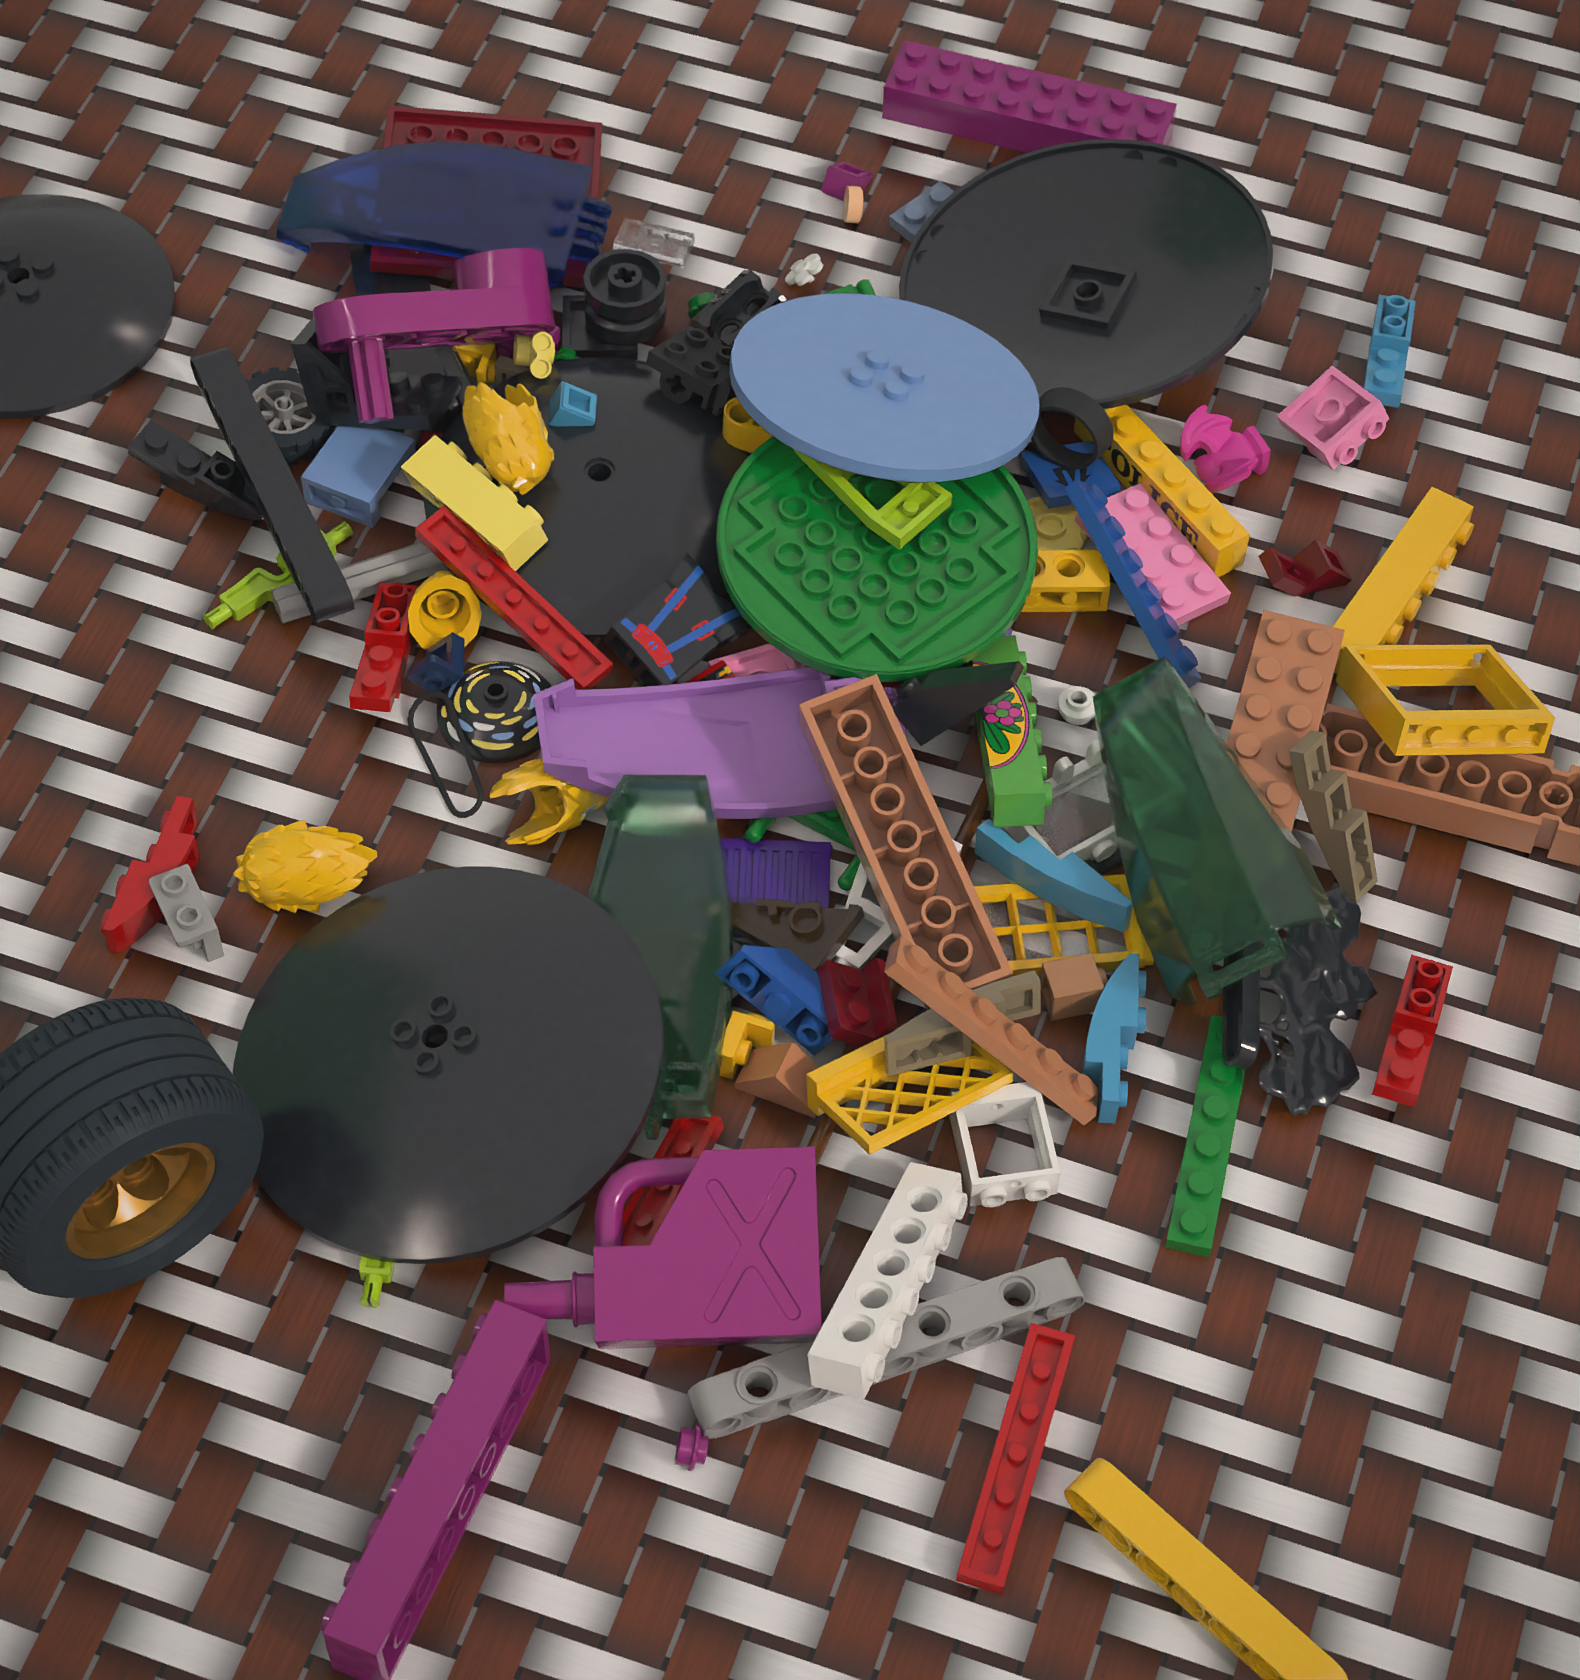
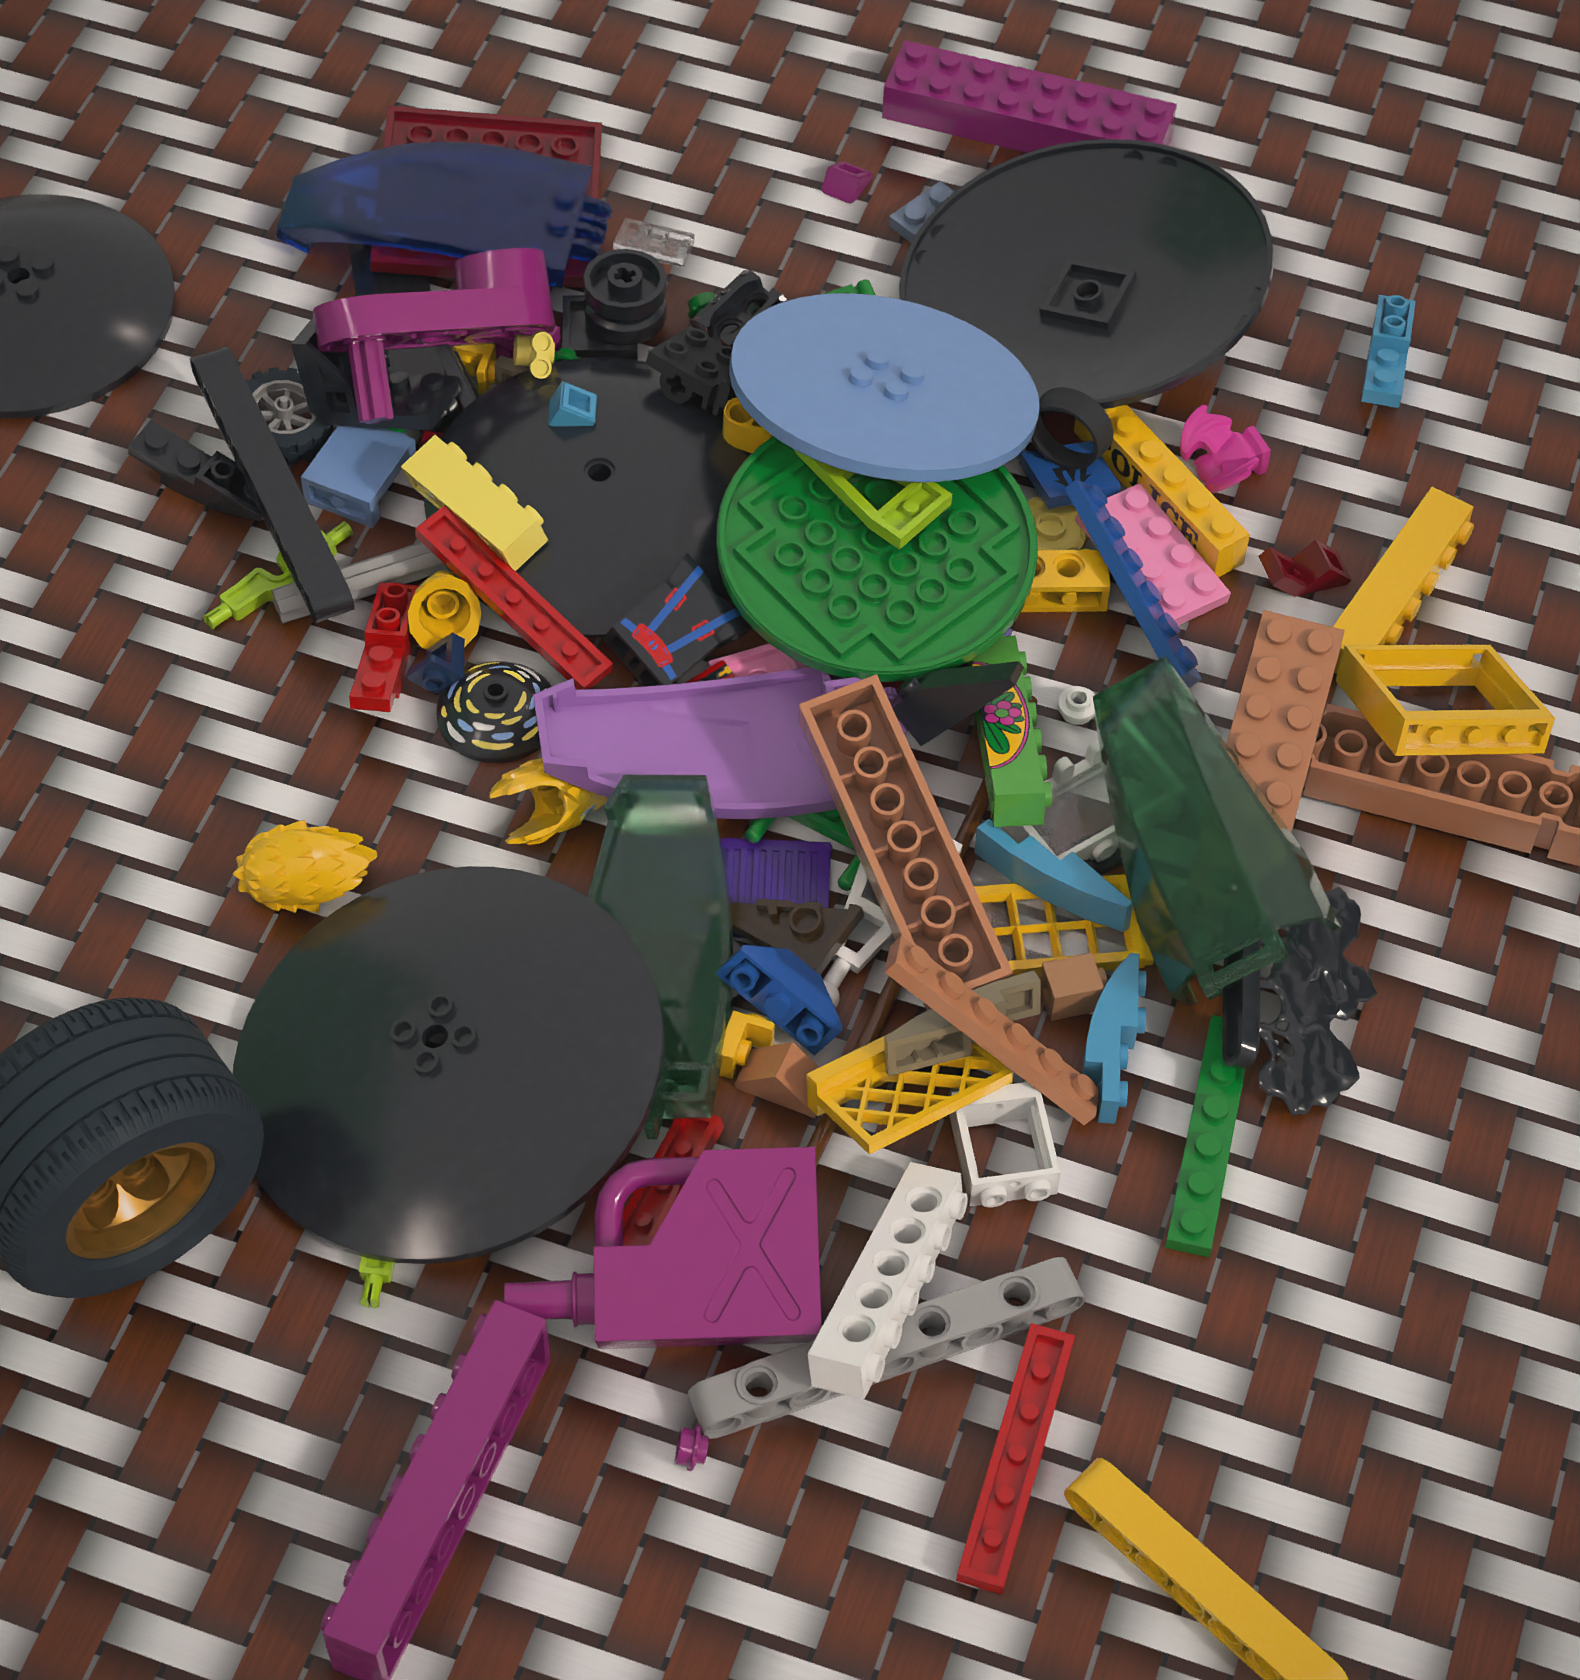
red slope [101,796,200,954] -> none
light grey bracket [149,864,224,962] -> none
black piece [407,691,484,818] -> none
yellow head [462,382,554,495] -> none
white plant [785,254,823,286] -> none
dark red bracket [817,957,897,1047] -> none
light nougat tile [843,186,863,223] -> none
bright pink plate [1277,365,1389,470] -> none
dark tan slope [1289,730,1378,903] -> none
red slope [1372,954,1453,1107] -> none

